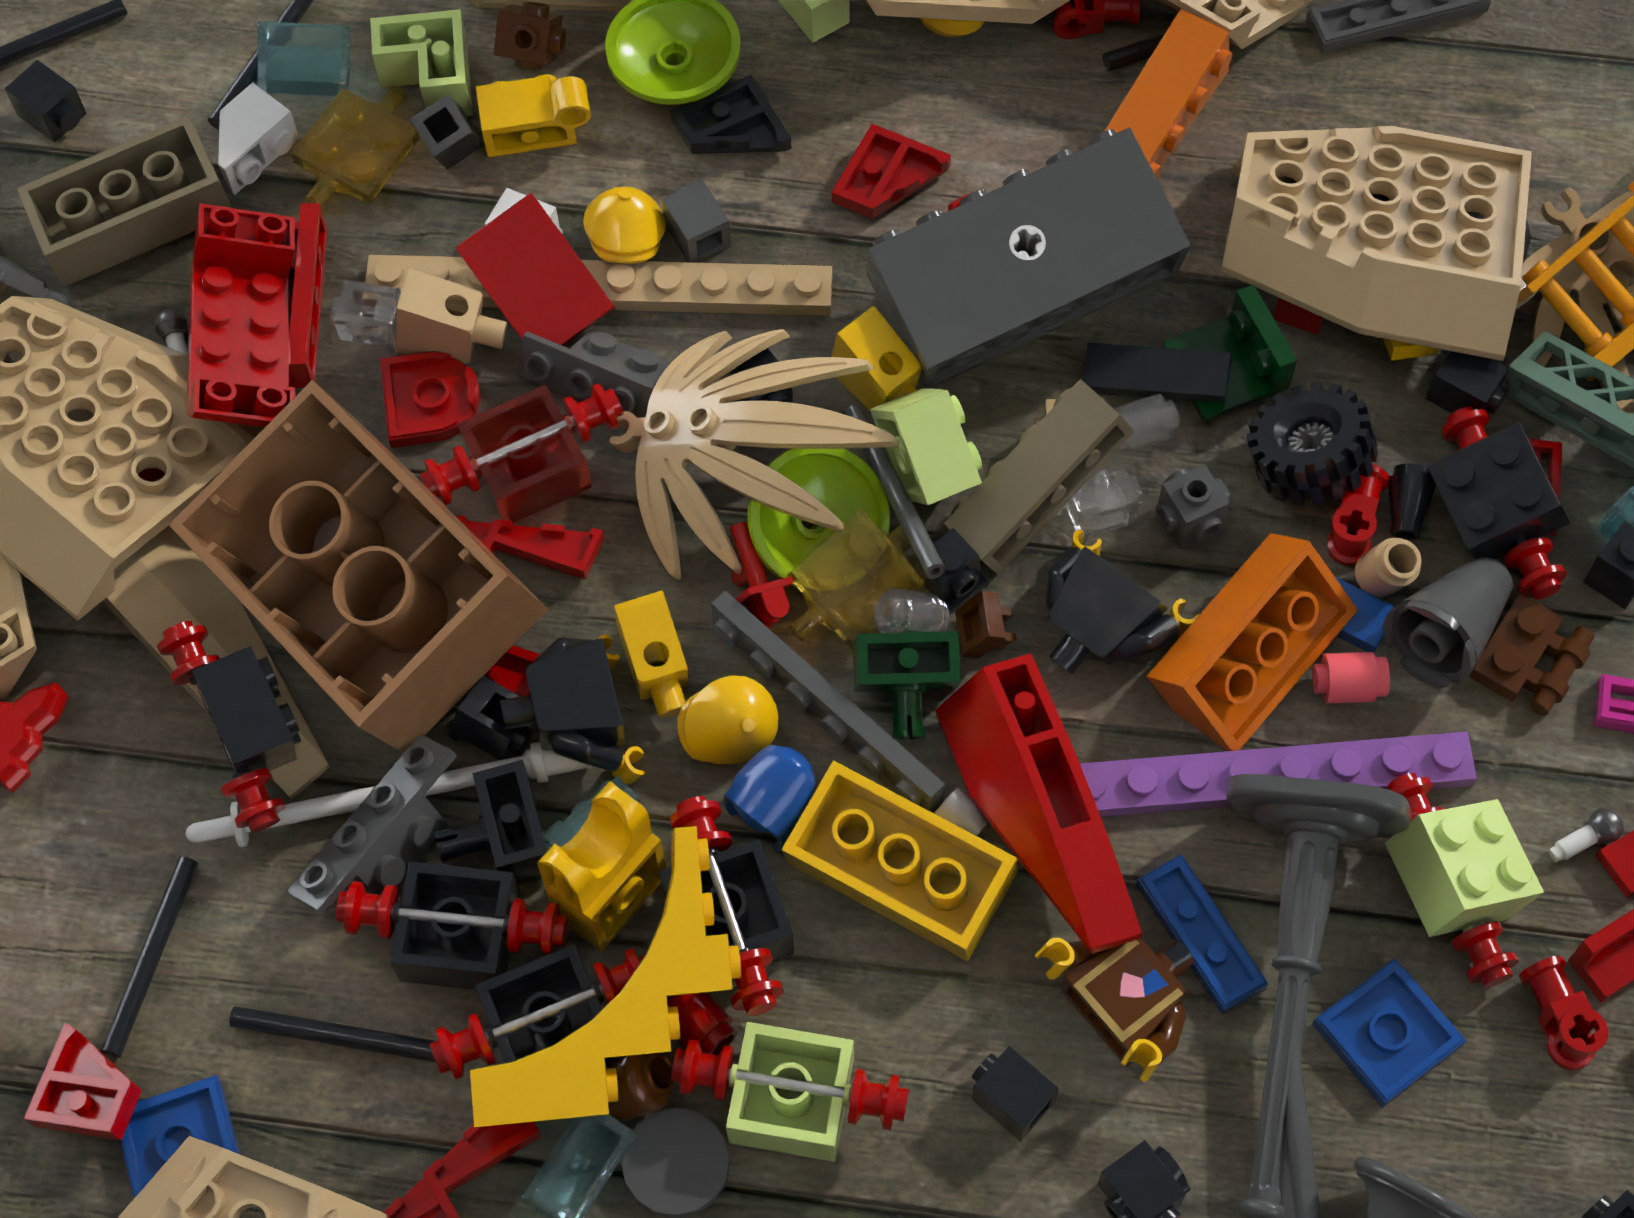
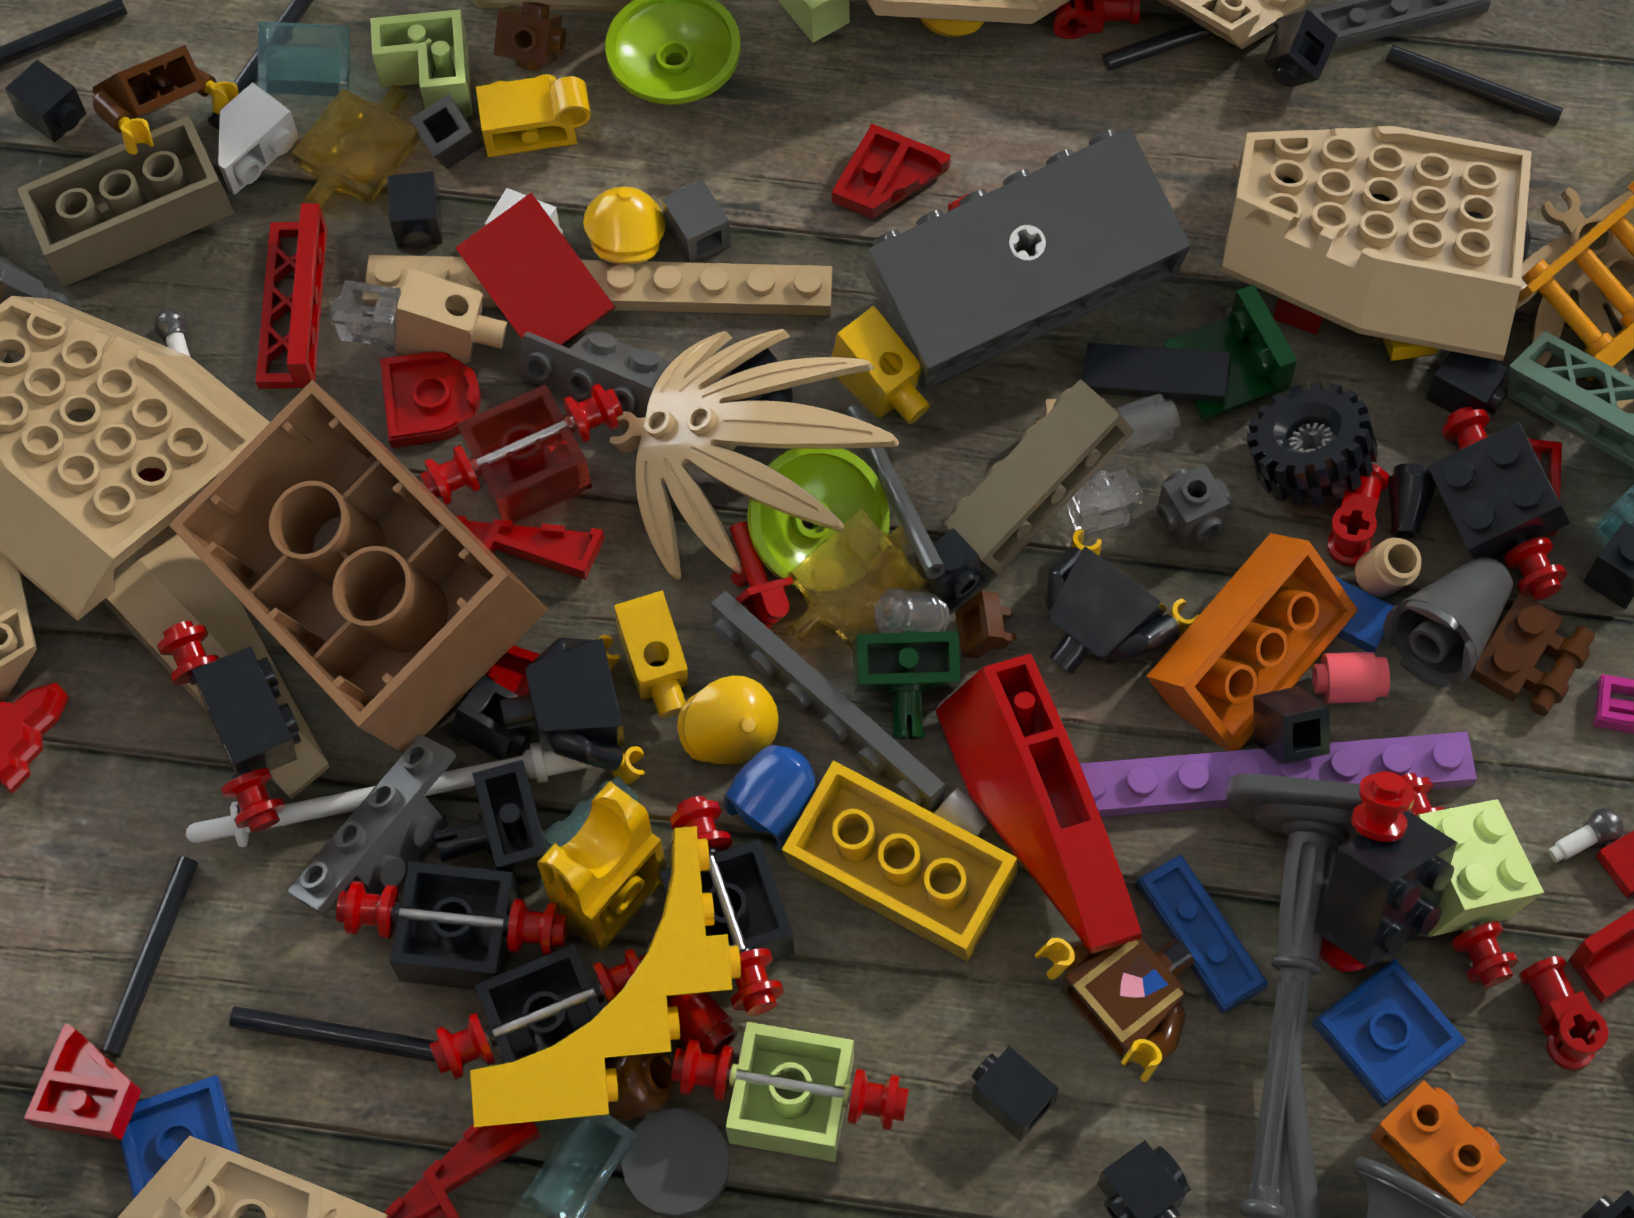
red slope [186,203,295,427] -> none
black wing [670,75,792,154] -> none
yellowish green brick [870,388,982,505] -> none
orange wedge [1105,9,1232,180] -> none
none -> reddish brown torso [92,45,239,155]
none -> black brick [387,171,443,248]
none -> black brick [1253,686,1330,764]
none -> black brick [1264,9,1337,87]
none -> black brick [1317,771,1457,972]
none -> orange brick [1370,1080,1506,1206]
none -> black bar [1386,45,1564,125]

